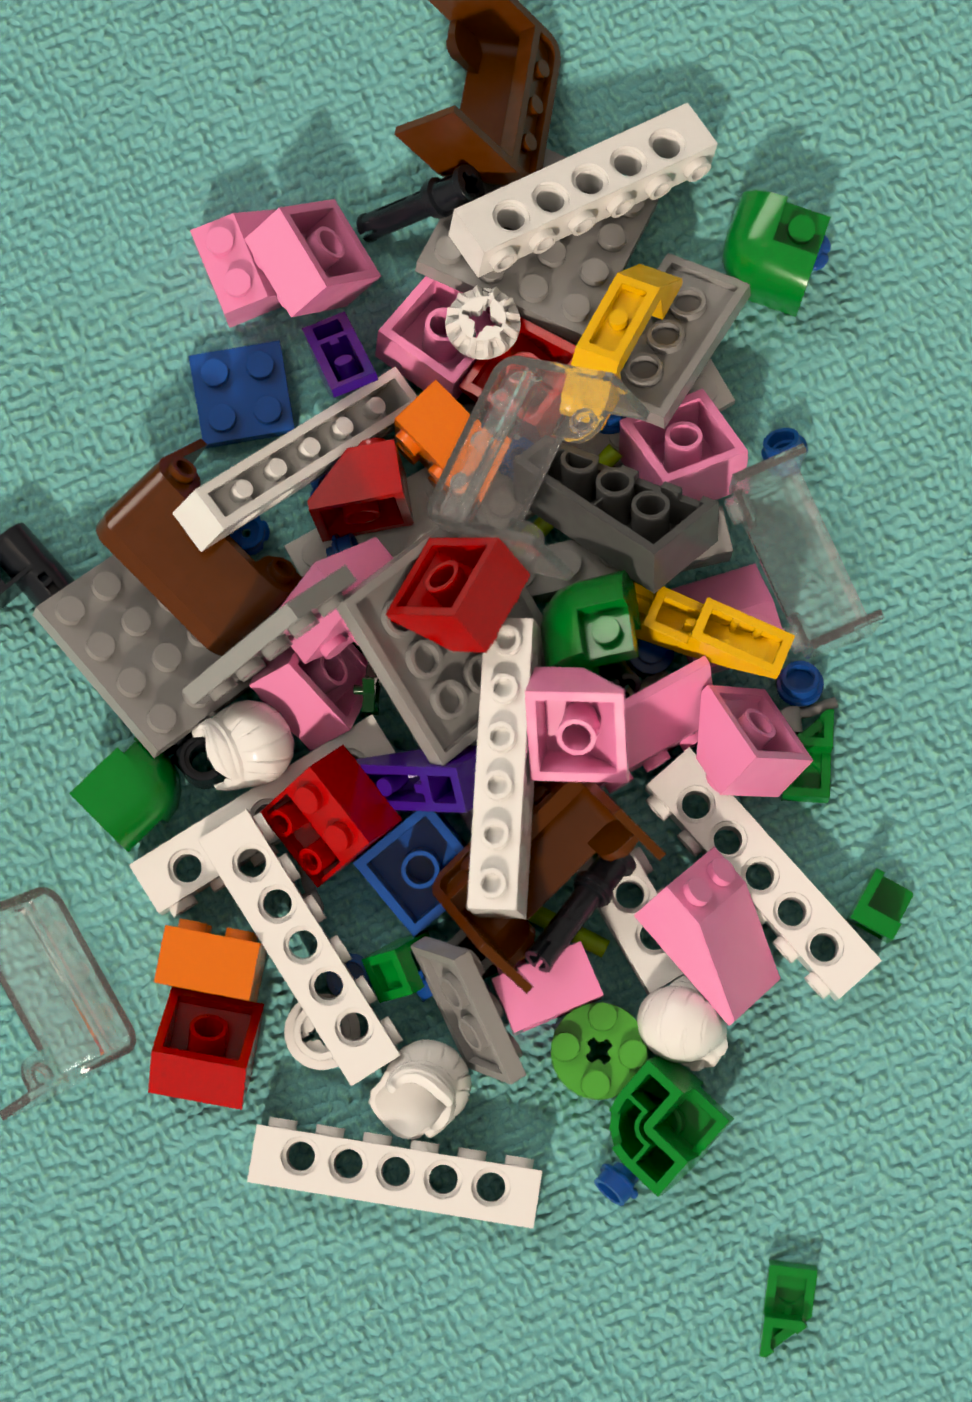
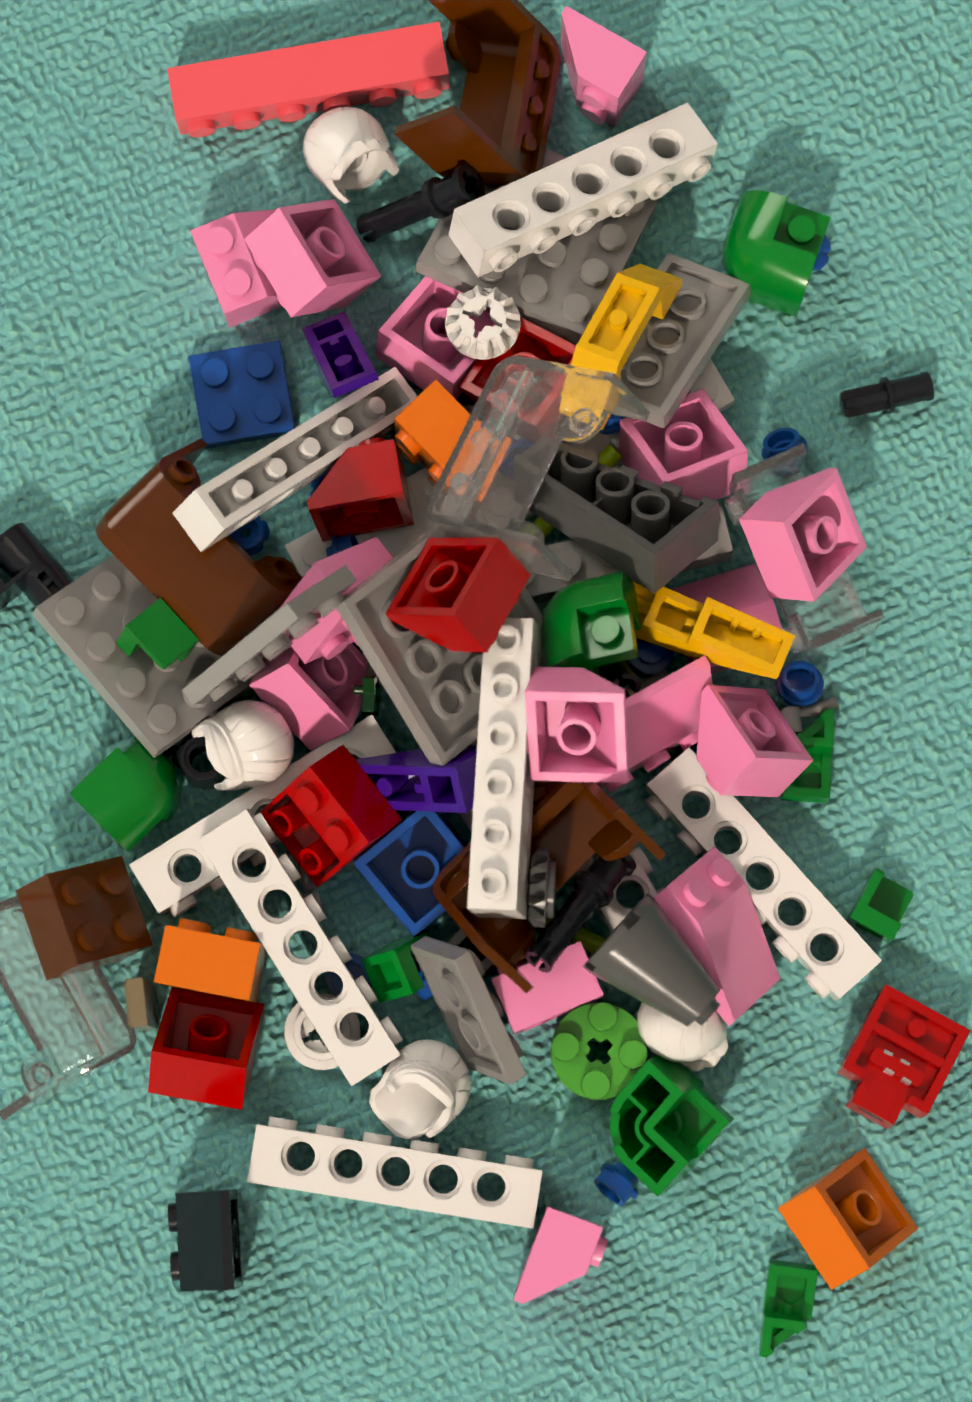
none -> reddish brown brick [16,856,153,981]
none -> green panel [116,598,199,669]
none -> dark tan tile [124,977,158,1031]
none -> coral brick [167,22,450,138]
none -> black slope [168,1189,242,1291]
none -> white hair [303,107,399,204]
none -> bright pink slope [514,1205,608,1304]
none -> dark grey gear [529,849,557,927]
none -> bright pink slope [560,6,647,127]
none -> dark grey cone [583,893,721,1027]
none -> bright pink slope [739,468,867,602]
none -> orange slope [777,1148,919,1290]
none -> red piece [836,984,971,1129]
none -> black axle [839,371,934,418]

